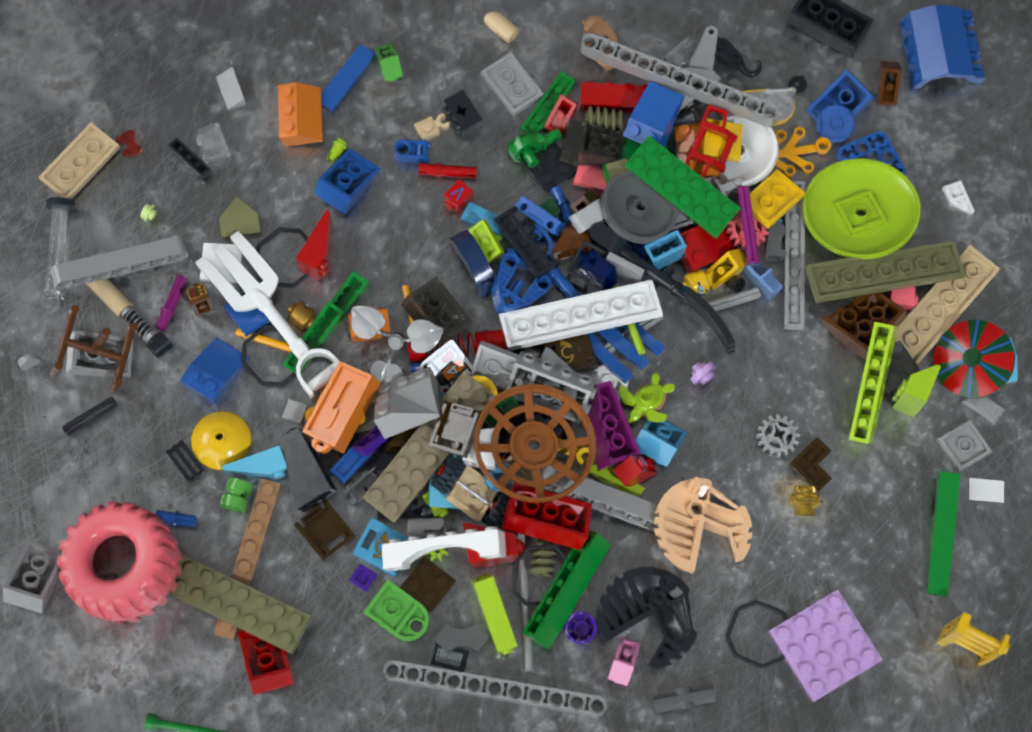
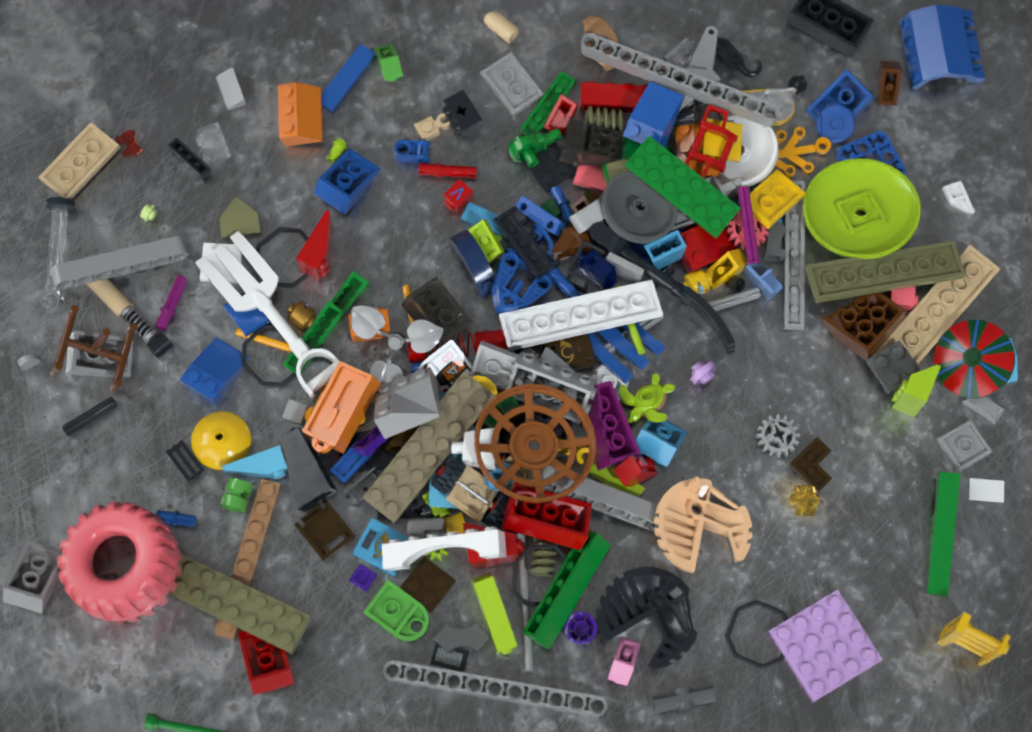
reddish brown slope [185,283,215,317] -> none
container [428,401,482,459] -> none
lime brick [849,322,898,444] -> none
none -> yellow tile [443,512,465,534]

